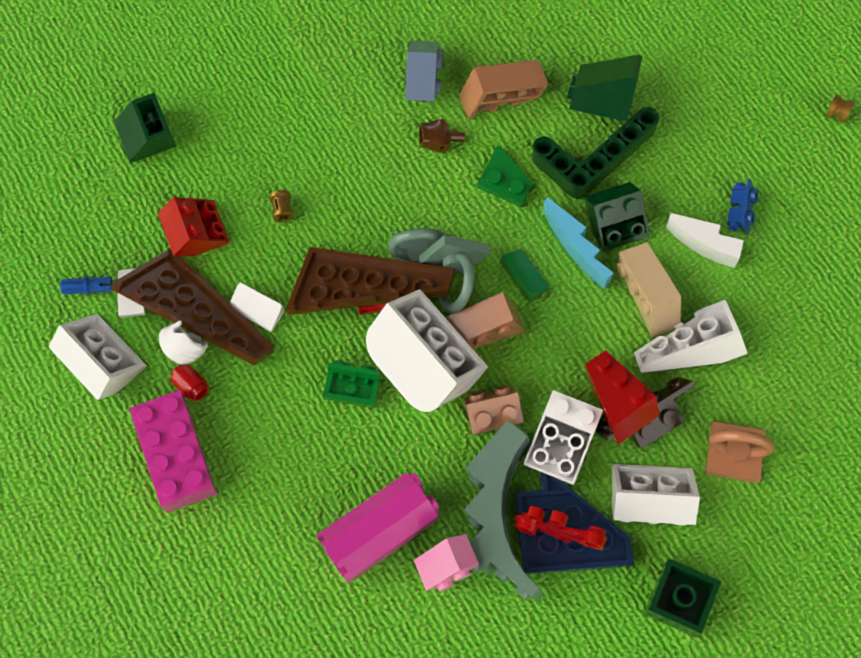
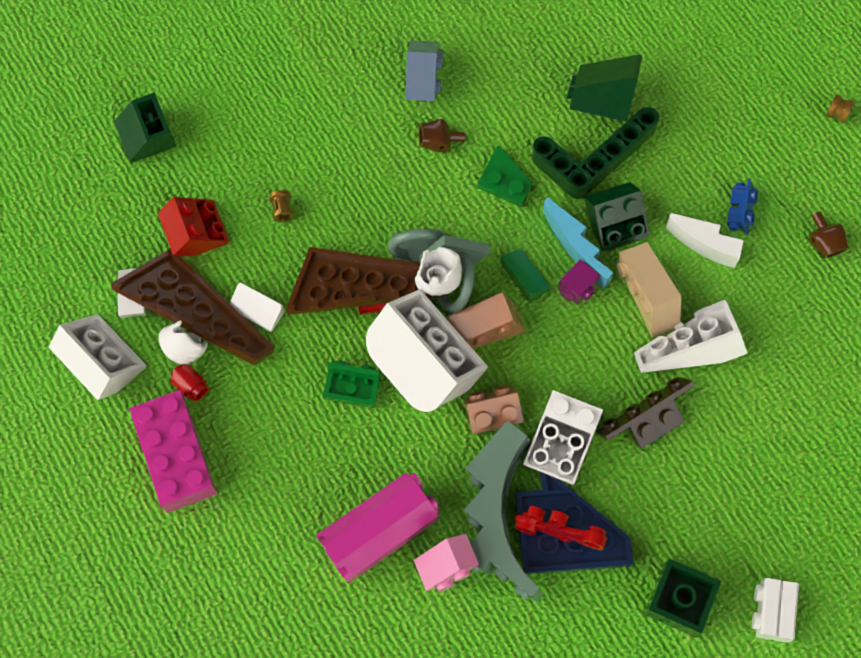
blue axle [60,275,113,296] -> none
nougat wedge [459,60,548,120] -> none
red wedge [585,350,660,445] -> none
white slope [612,464,700,526] -> none
nougat tile [705,421,775,484] -> none
none -> white hair [415,247,462,296]
none -> magenta brick [558,259,600,305]
none -> white brick [752,578,799,643]
none -> reddish brown piece [809,211,849,259]

